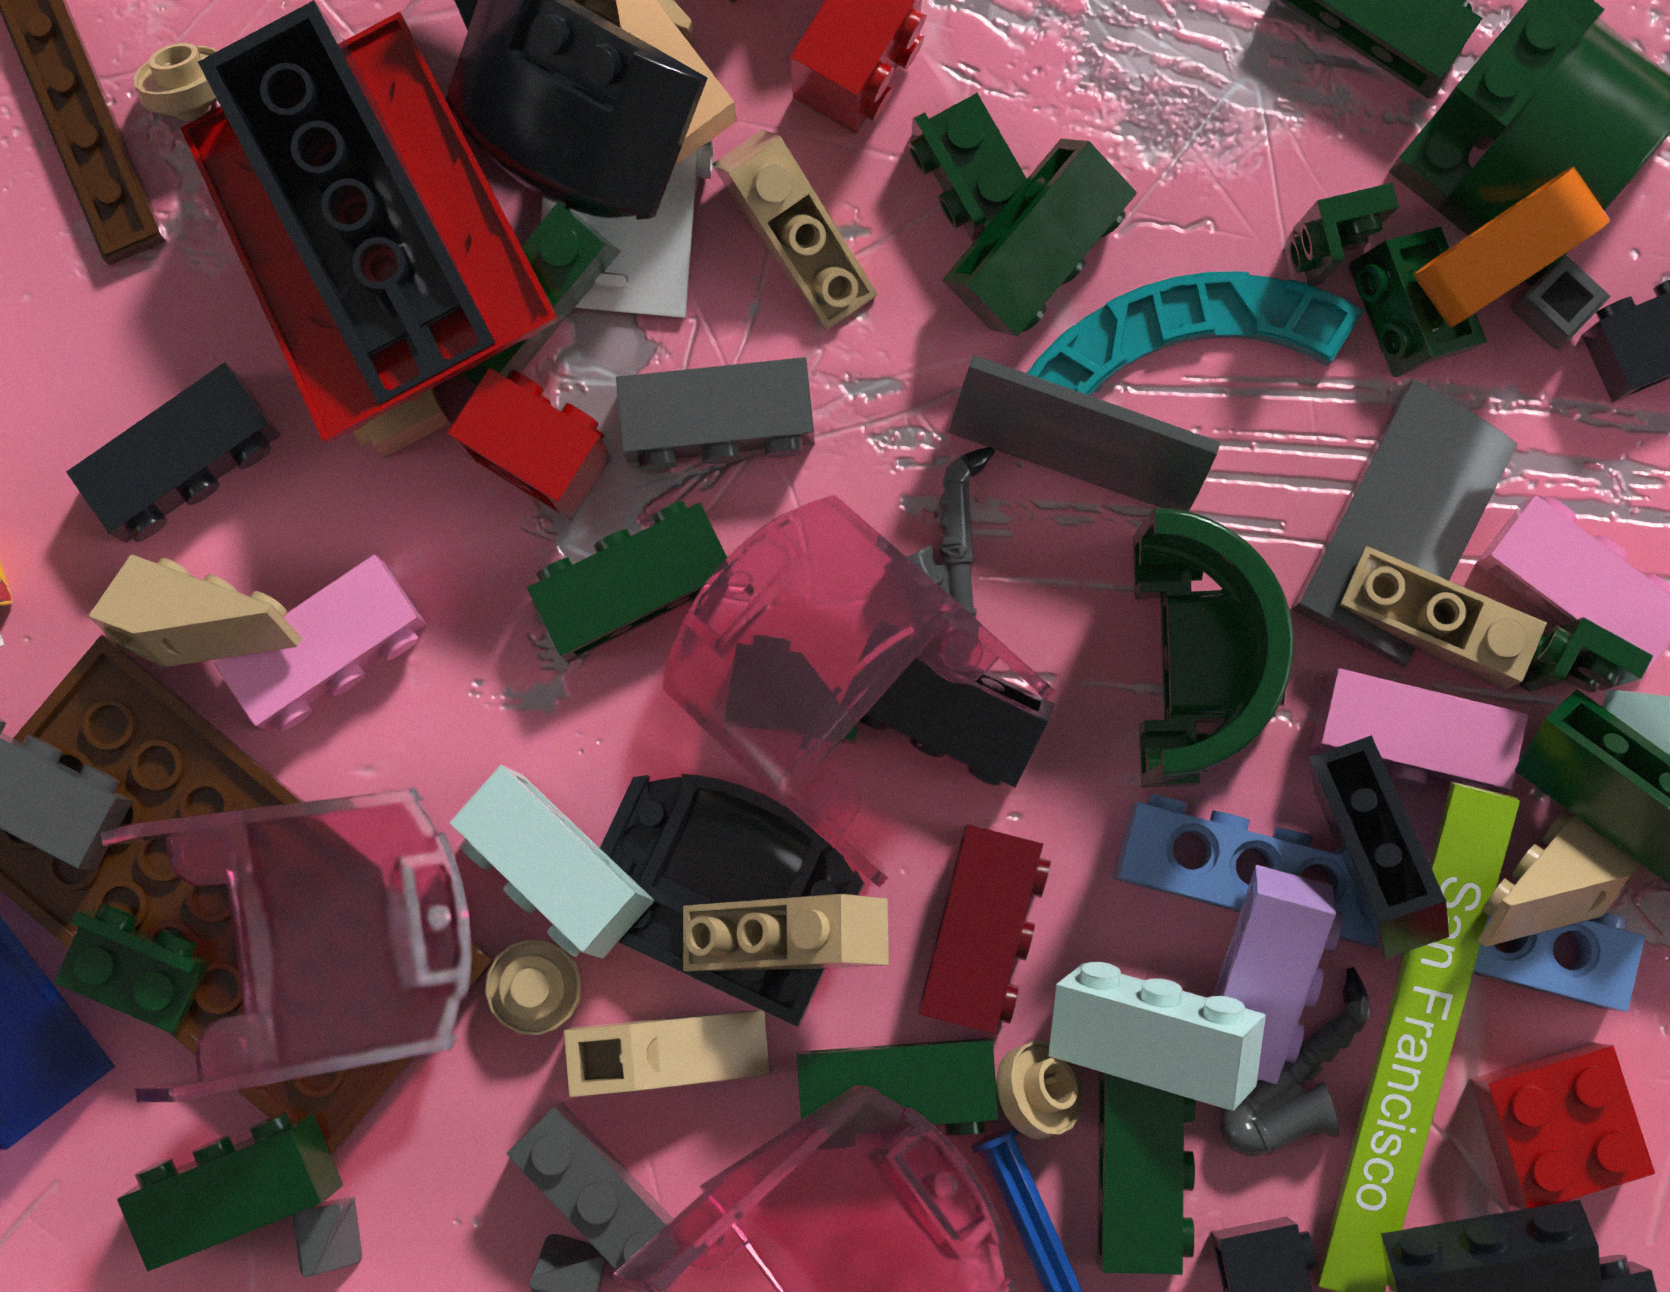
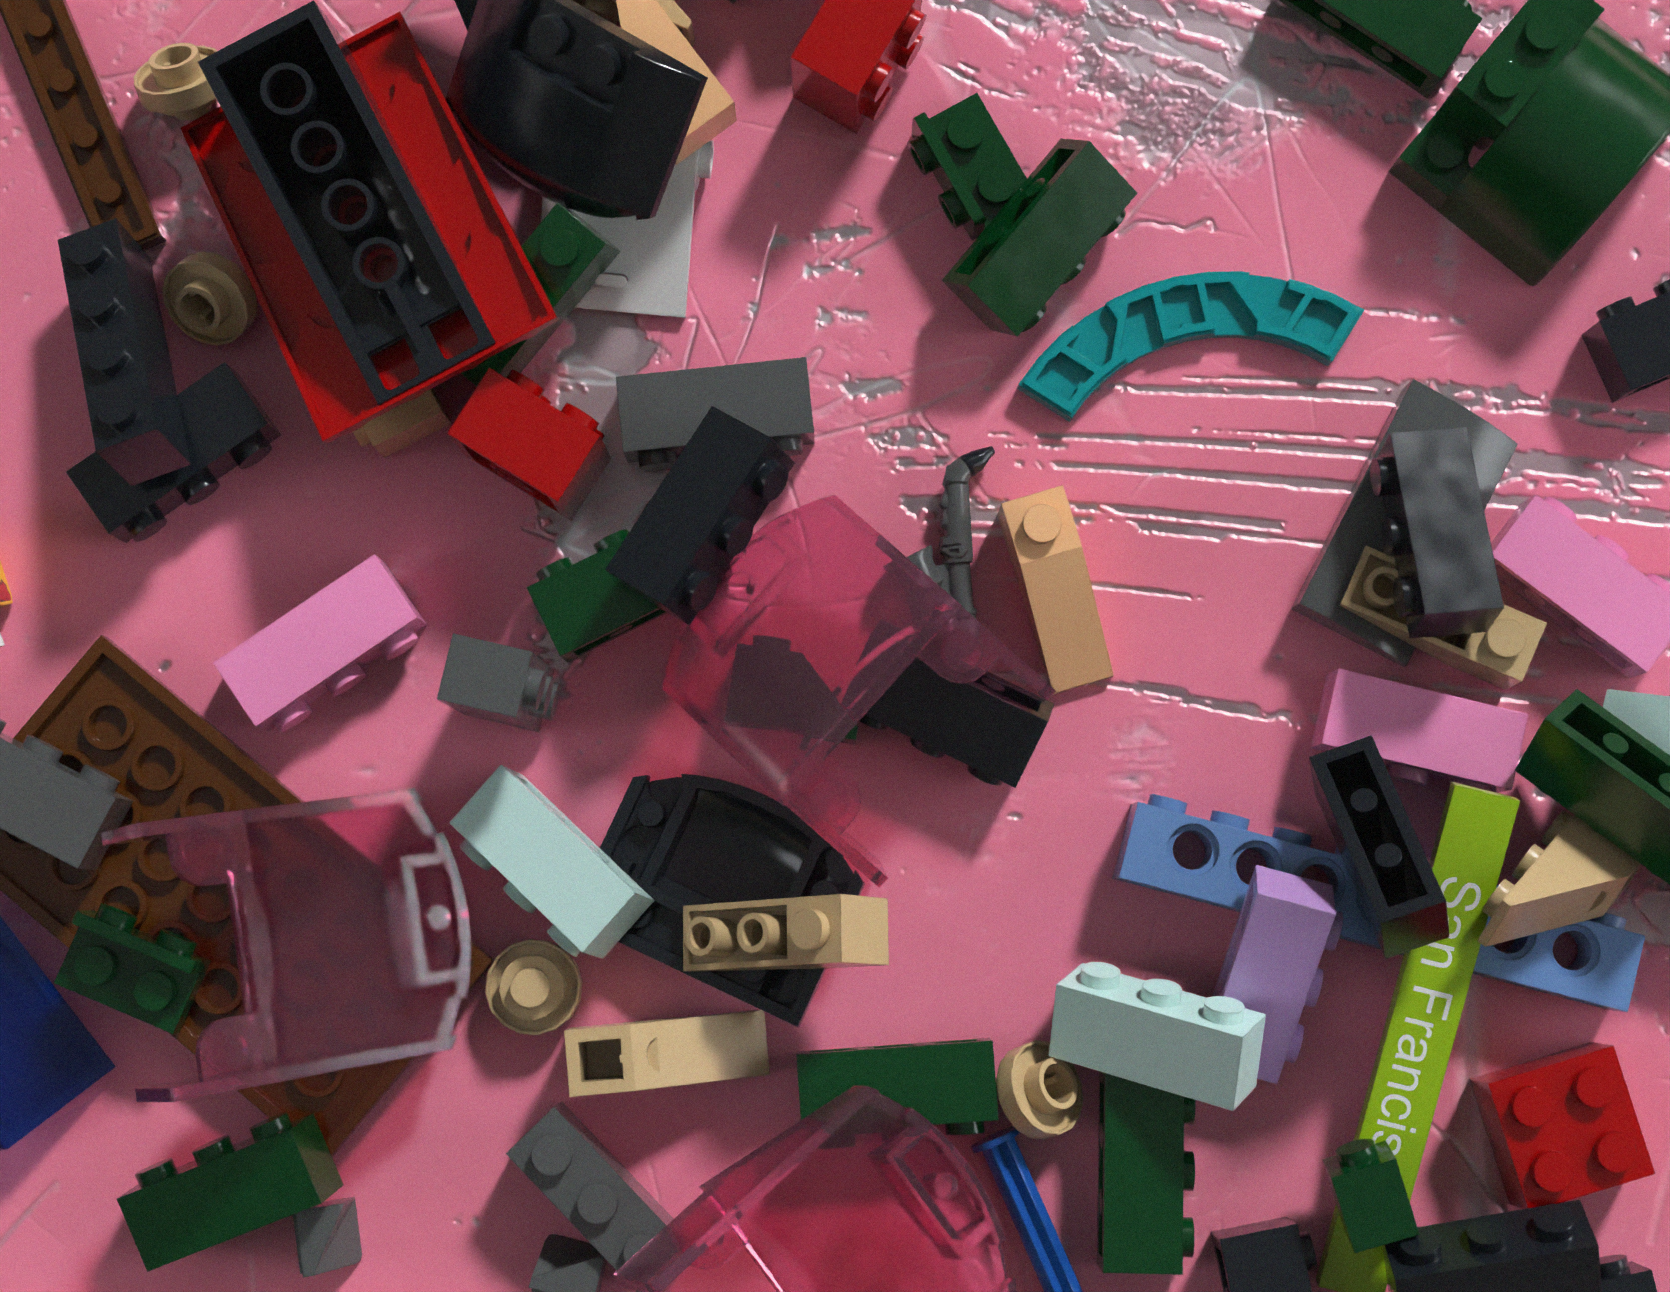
tan slope [88,554,302,667] -> none
tan slope [712,129,878,330] -> none
dark red brick [917,824,1051,1035] -> none
dark grey slope [949,355,1221,512] -> none
dark green piece [1133,508,1294,787] -> none
dark grey piece [1220,967,1370,1157] -> none
dark green bracket [1289,182,1399,286] -> none
dark green bracket [1349,226,1487,377] -> none
orange beam [1413,167,1611,328] -> none
dark grey slope [1510,255,1611,350] -> none
dark green bracket [1520,617,1653,693] -> none
none -> black brick [58,218,191,486]
none -> tan plate [162,251,257,346]
none -> dark grey brick [437,633,561,732]
none -> black brick [605,406,795,626]
none -> light nougat slope [997,485,1114,695]
none -> dark green brick [1322,1139,1420,1253]
none -> black brick [1370,427,1504,639]

